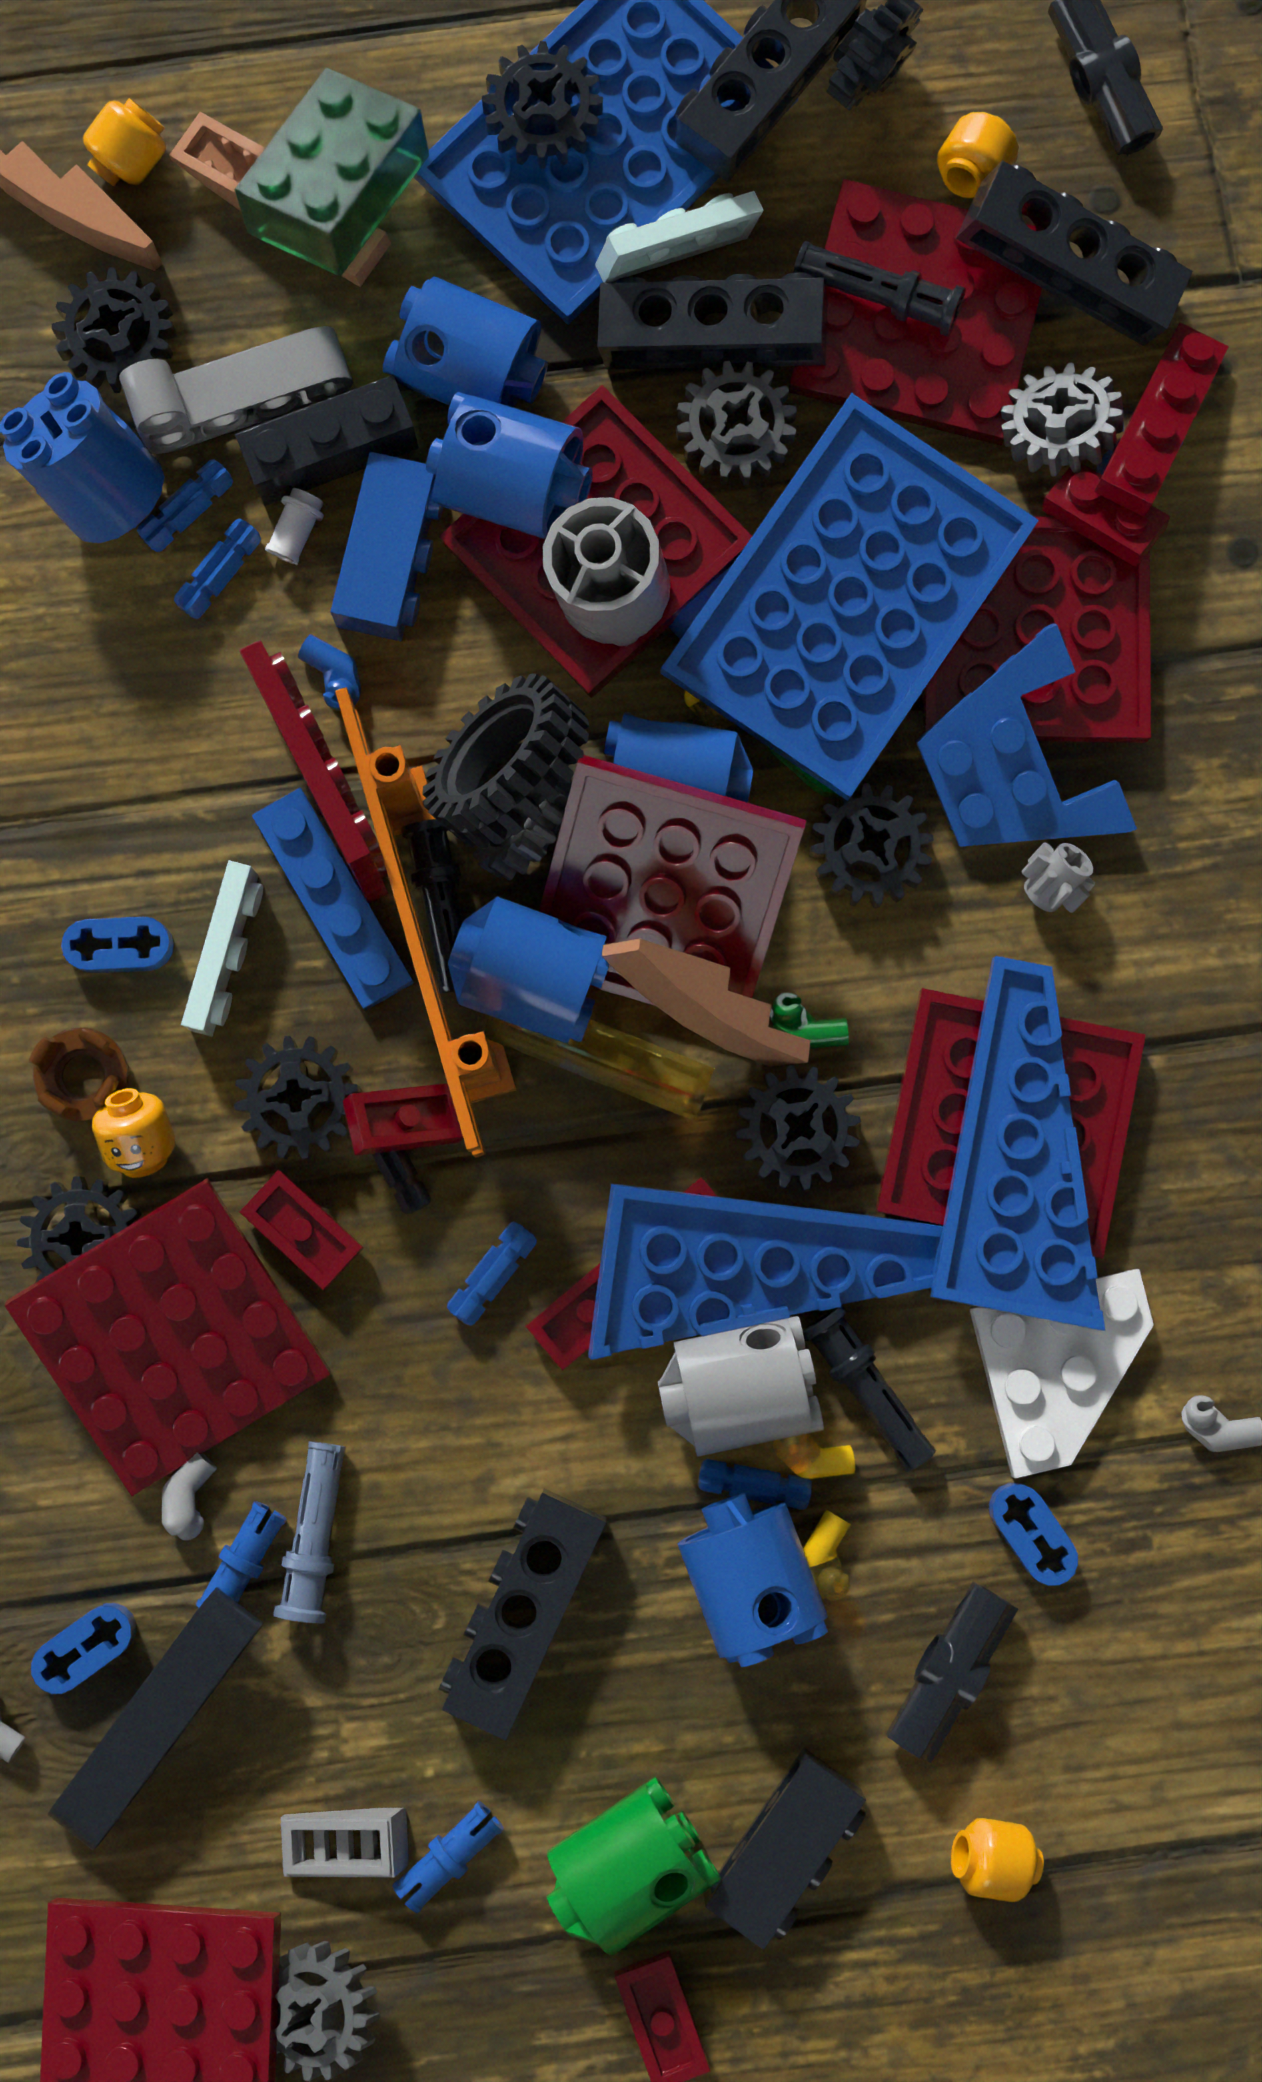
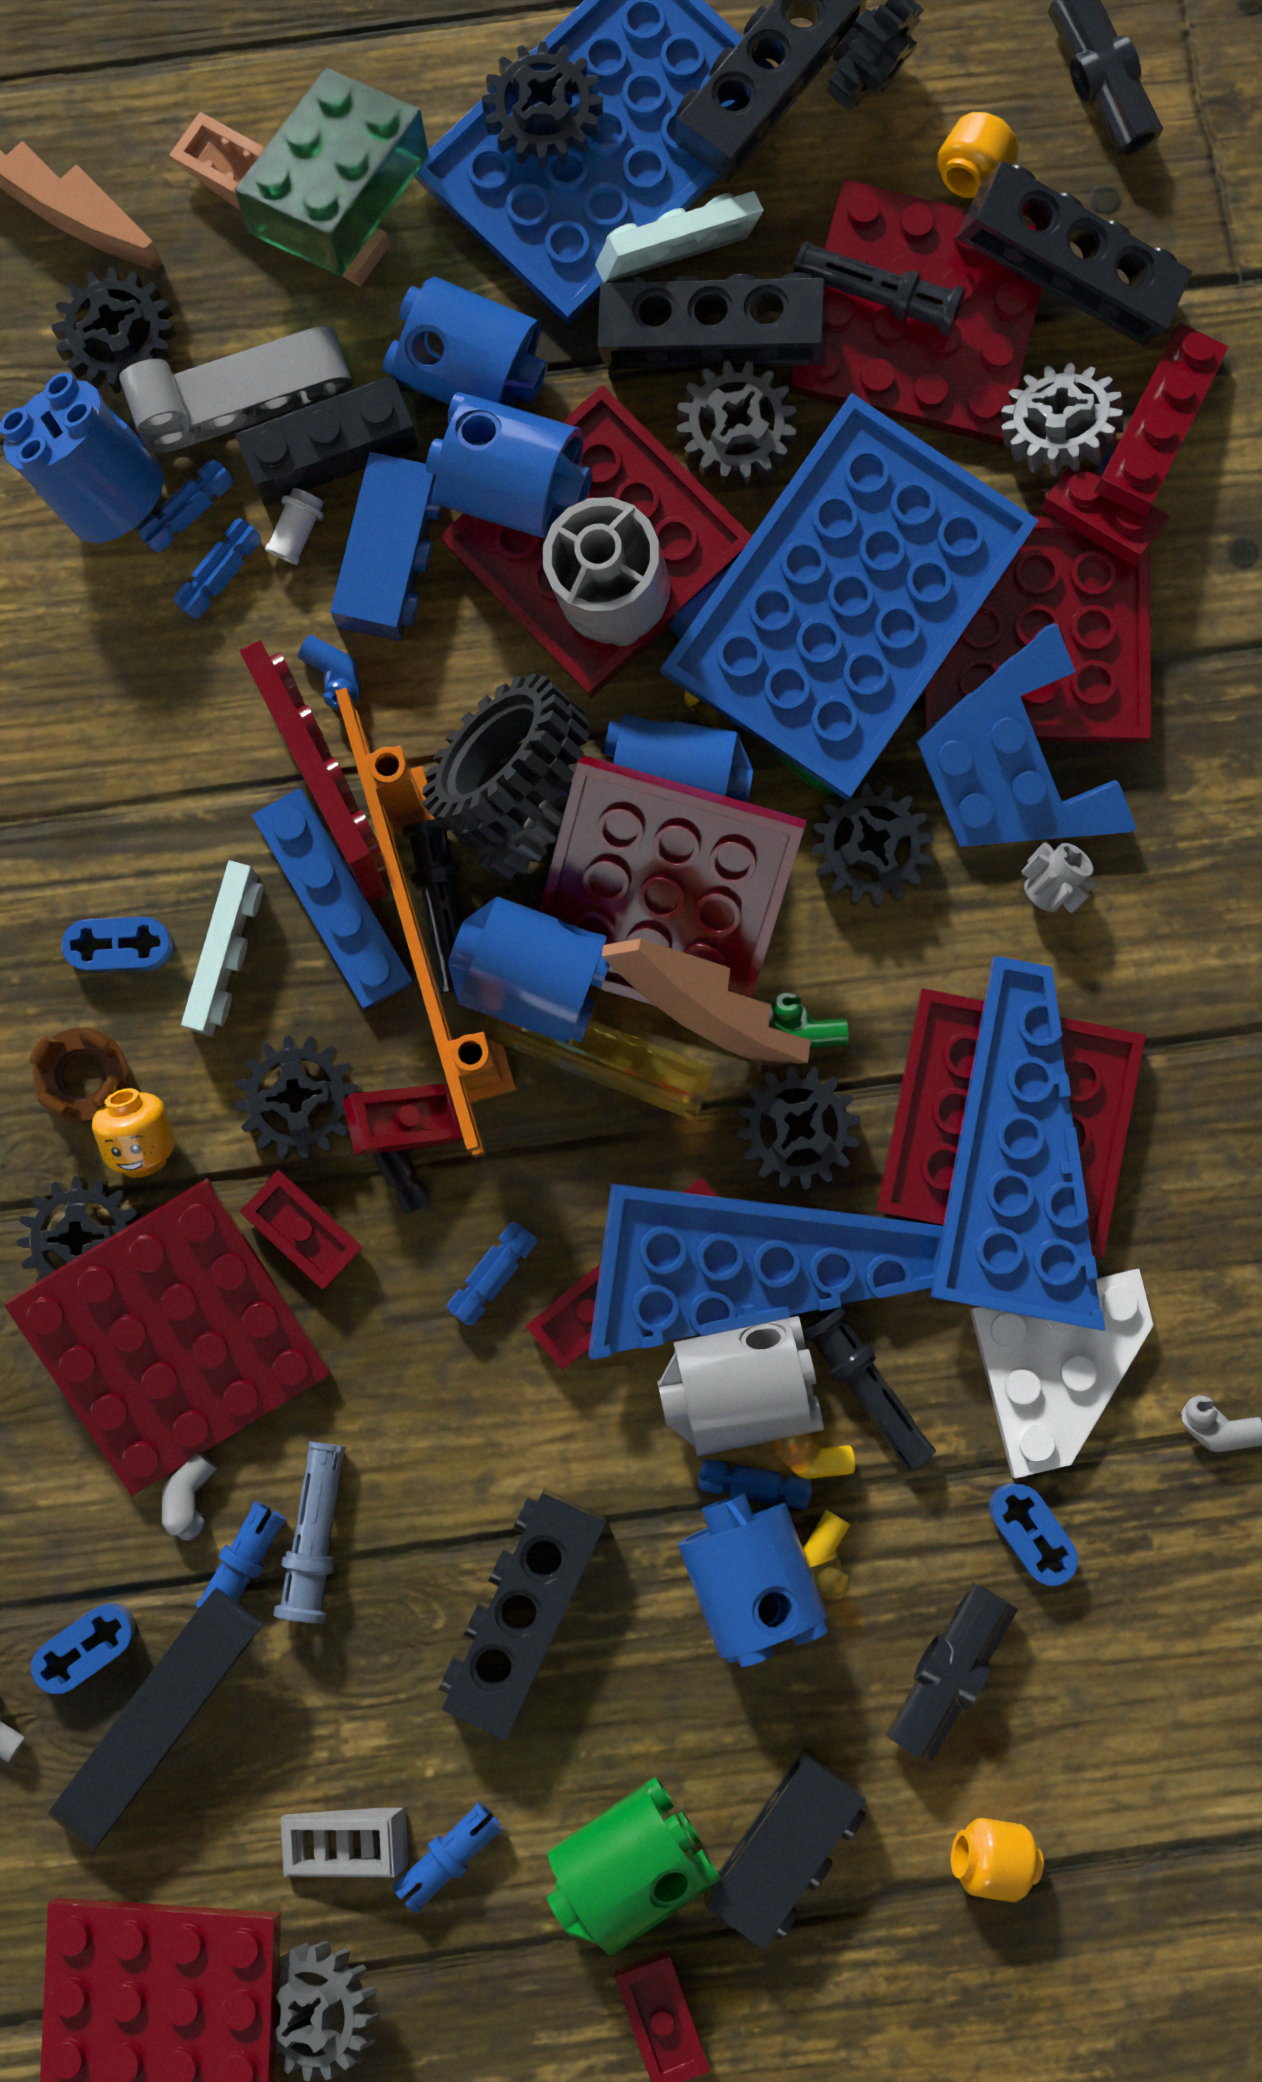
light orange head [83,98,166,186] -> none

